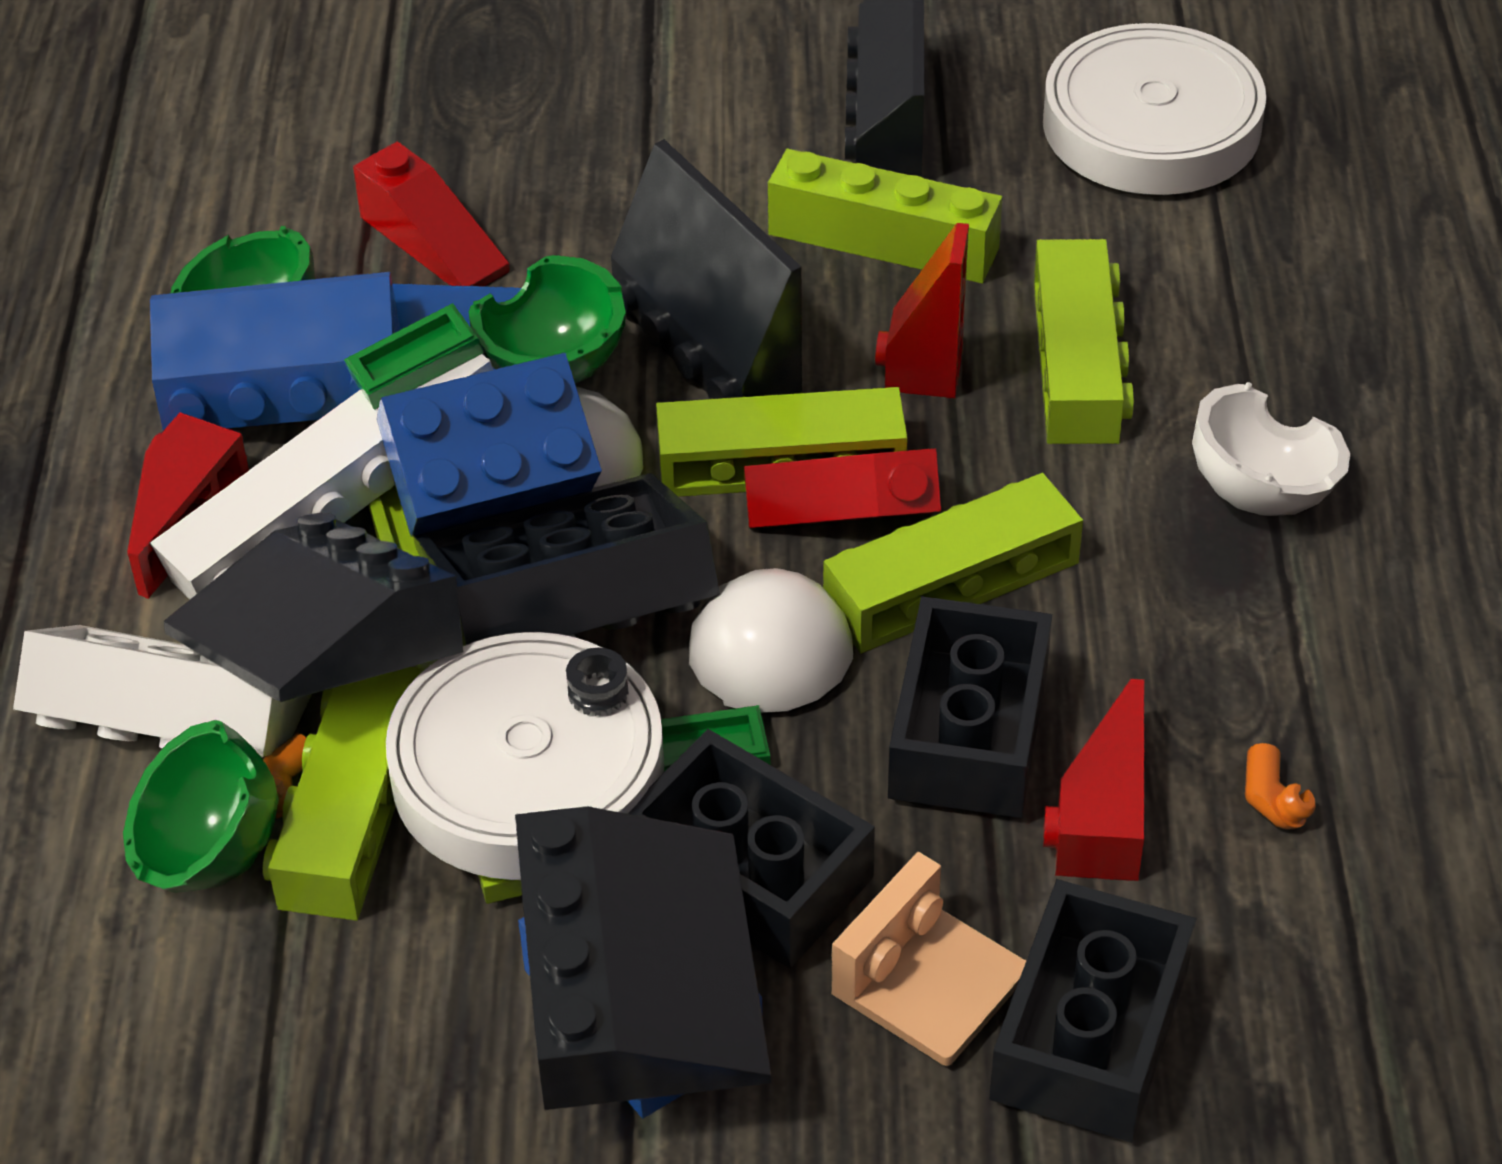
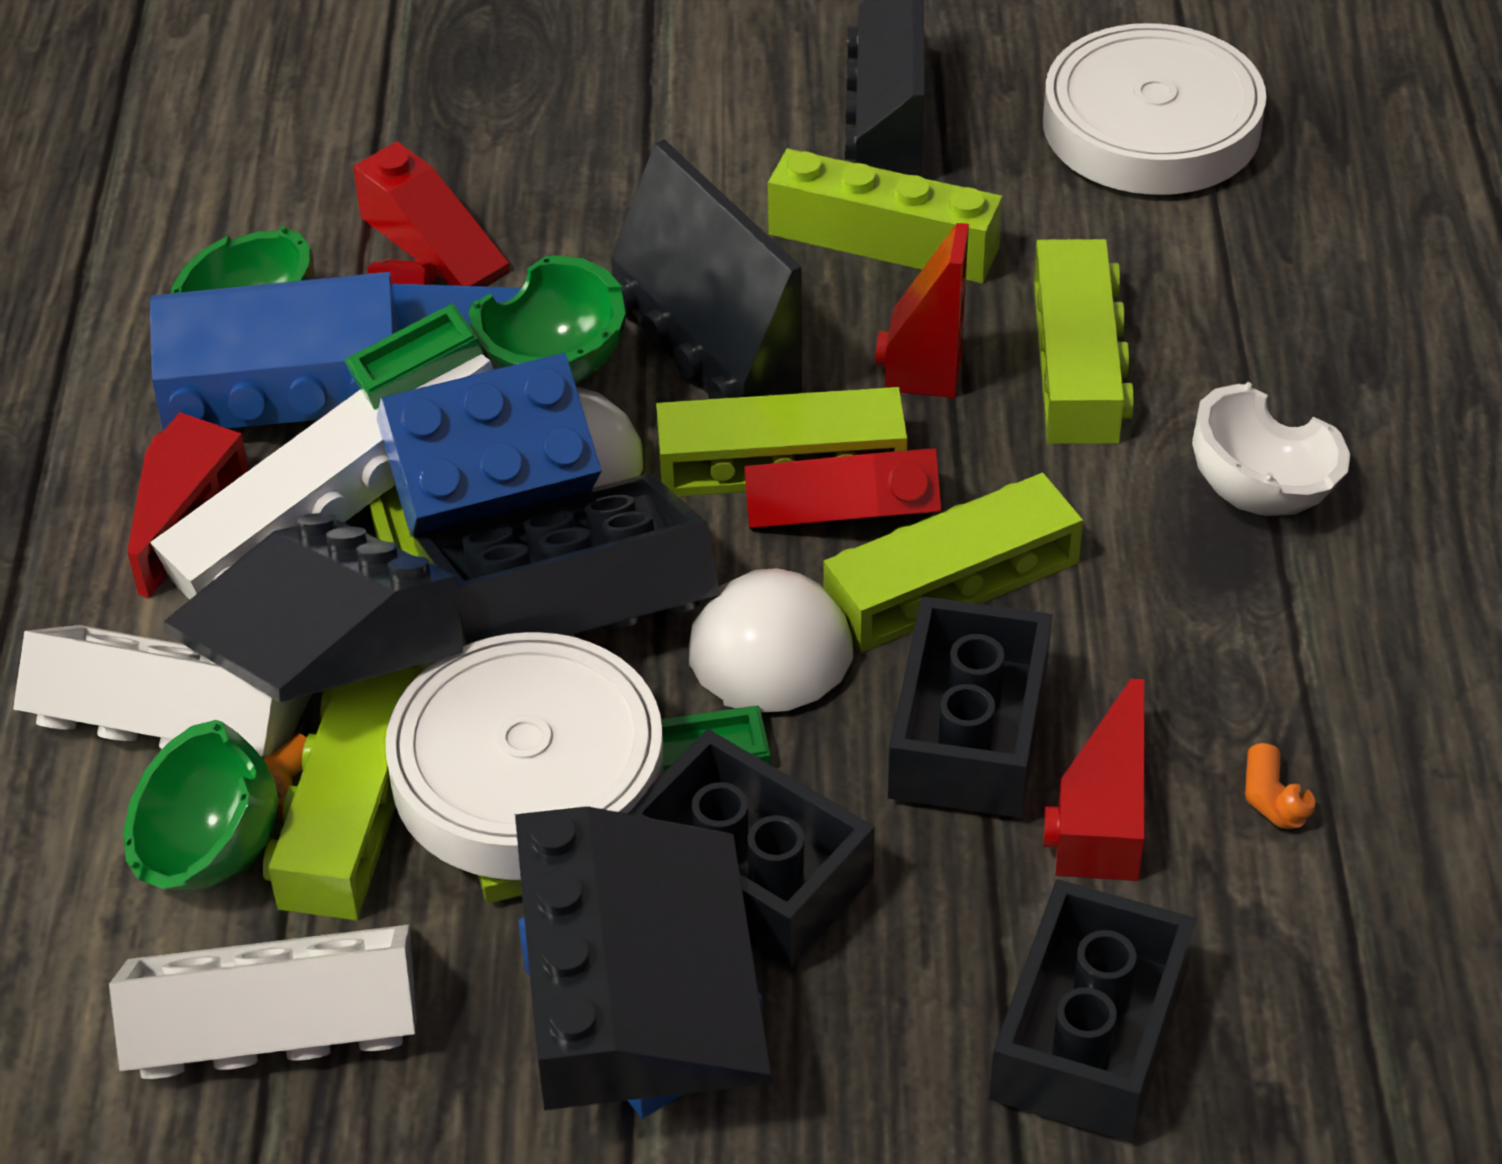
black bush [566,647,629,716] -> none
light nougat bracket [832,852,1026,1066] -> none
none -> white slope [109,925,417,1079]
none -> red tile [367,259,436,285]

